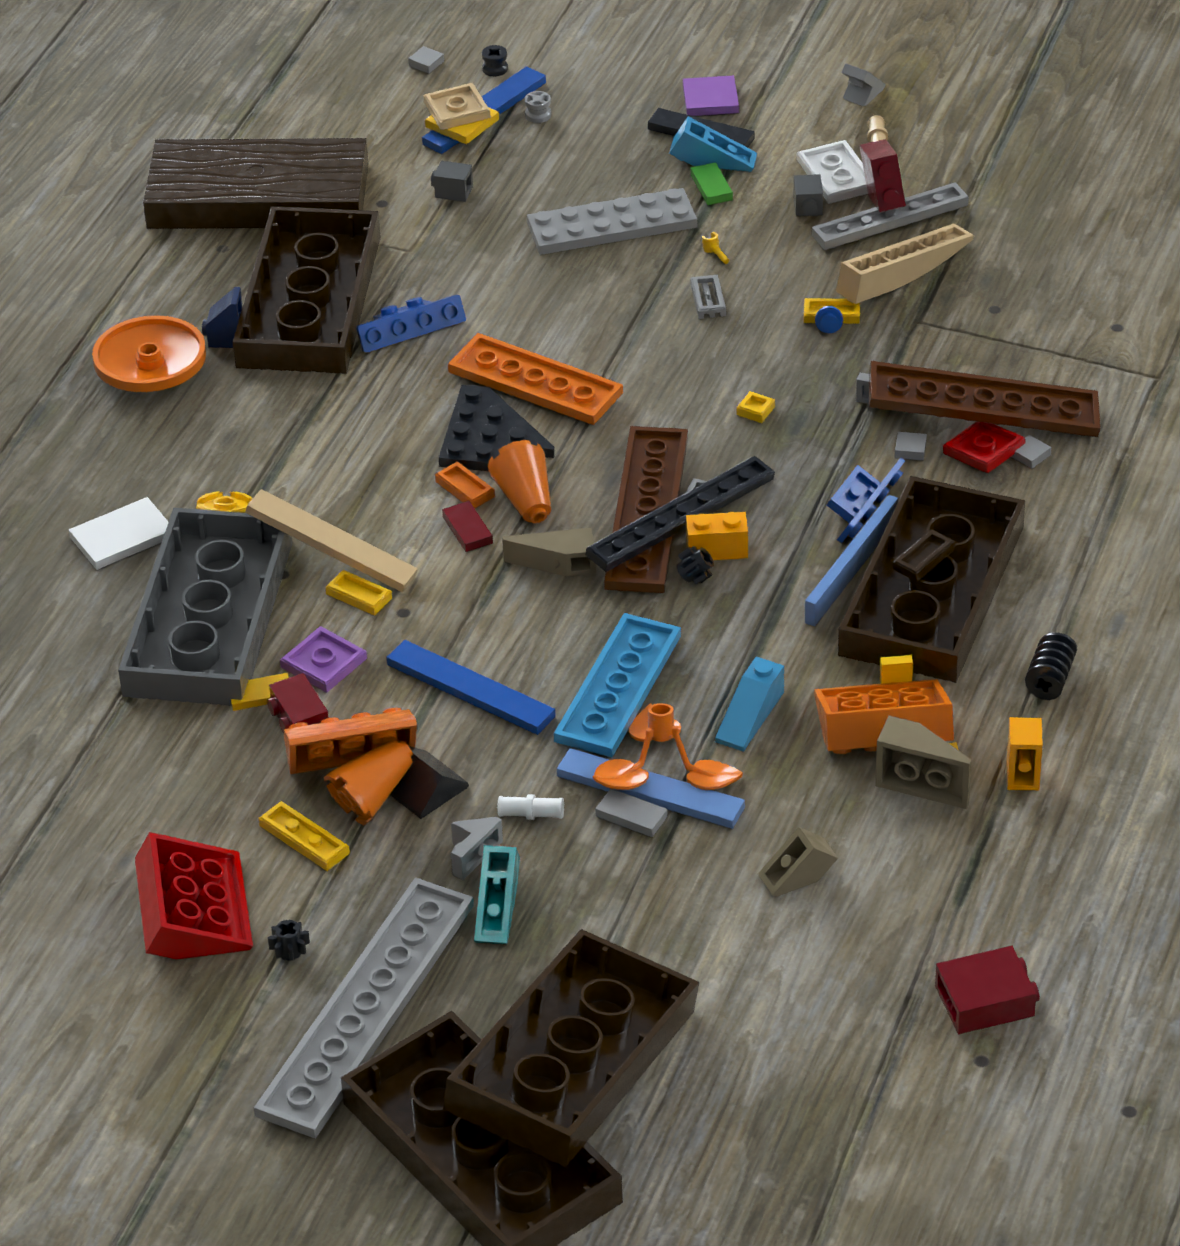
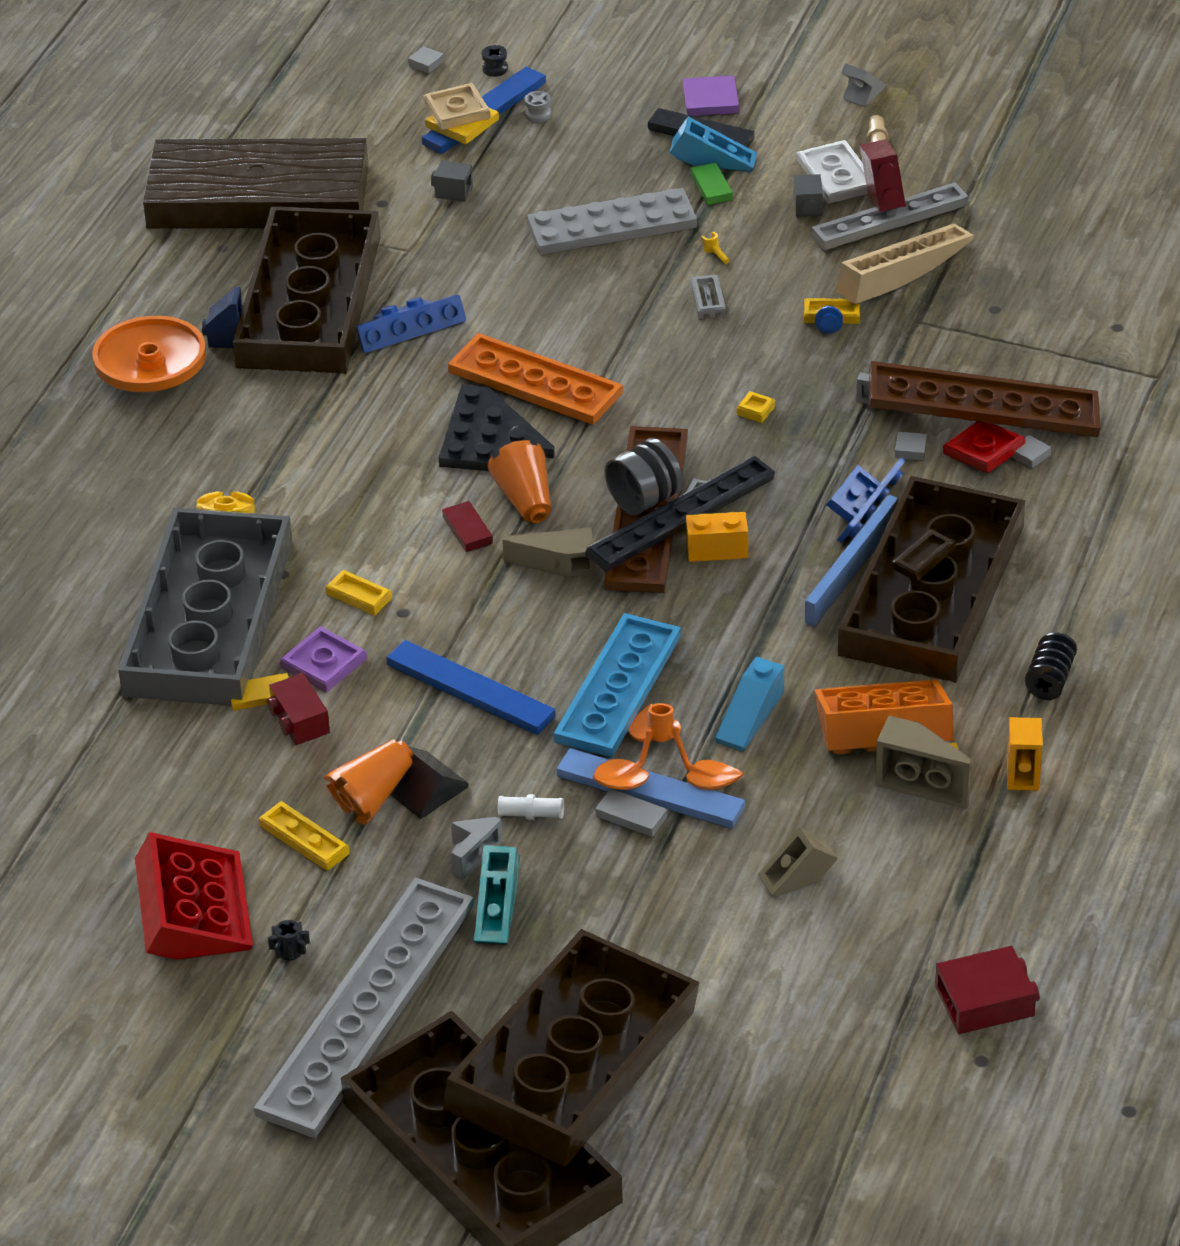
white tile [69,497,168,570] -> none
tan tile [245,489,418,593] -> none
orange slope [284,707,417,774] -> none
orange tile [435,461,495,509] -> none
black gear [677,546,714,584] -> none
yellow tile [880,655,913,684] -> none
none -> dark grey wheel [604,438,683,516]

